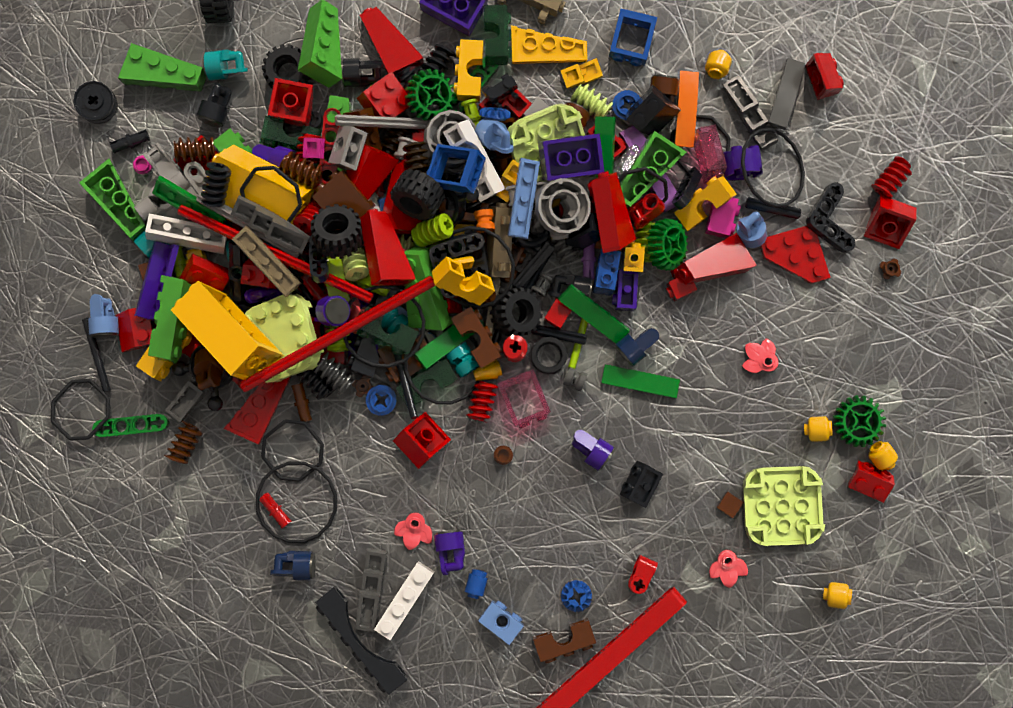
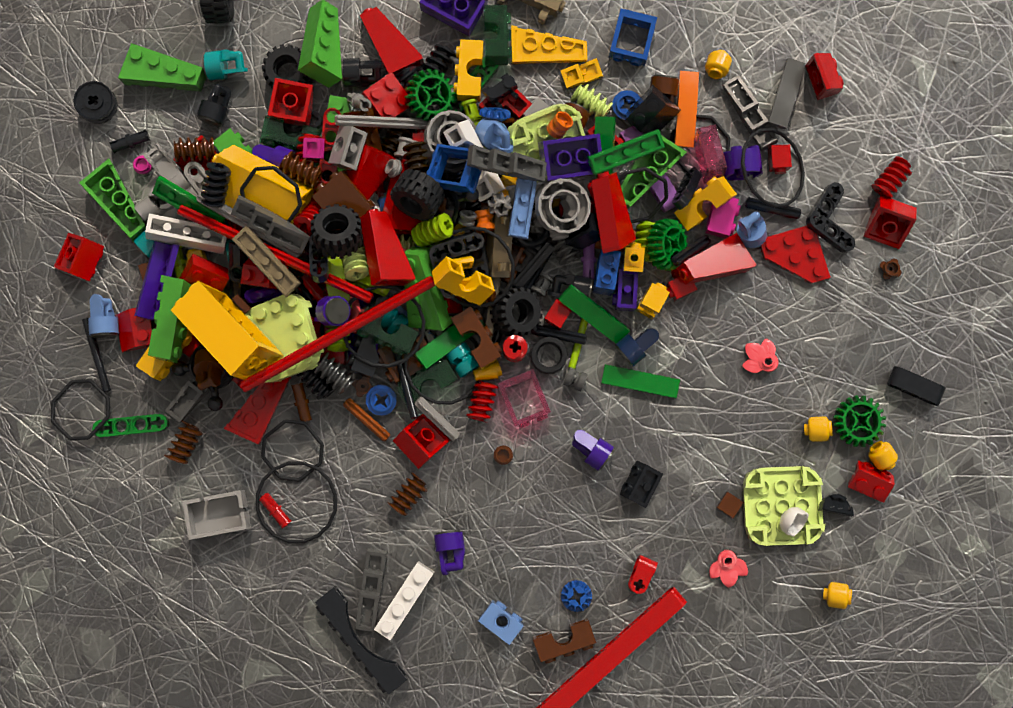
dark blue piece [270,551,315,581] -> none
coral plate [394,512,432,550] -> none
blue brick [465,569,488,599] -> none
red piece [627,193,665,229] -> none
none -> red slope [54,233,104,281]
none -> light grey piece [182,490,251,540]
none -> reddish brown tile [232,294,251,313]
none -> dark orange axle [343,398,390,442]
none -> light grey axle [347,92,372,111]
none -> light grey plate [385,159,402,178]
none -> reddish brown piece [387,472,428,516]
none -> light grey axle [415,397,460,441]
none -> dark grey bush [458,210,477,227]
none -> dark grey slope [467,145,547,182]
none -> light grey gear [487,191,513,218]
none -> orange wheel [547,111,573,139]
none -> green tile [587,129,665,175]
none -> yellow arch [635,283,670,319]
none -> black axle [671,235,711,266]
none -> red brick [768,144,792,174]
none -> white hair [779,507,809,537]
none -> black plate [818,494,854,517]
none -> black beam [887,366,946,406]

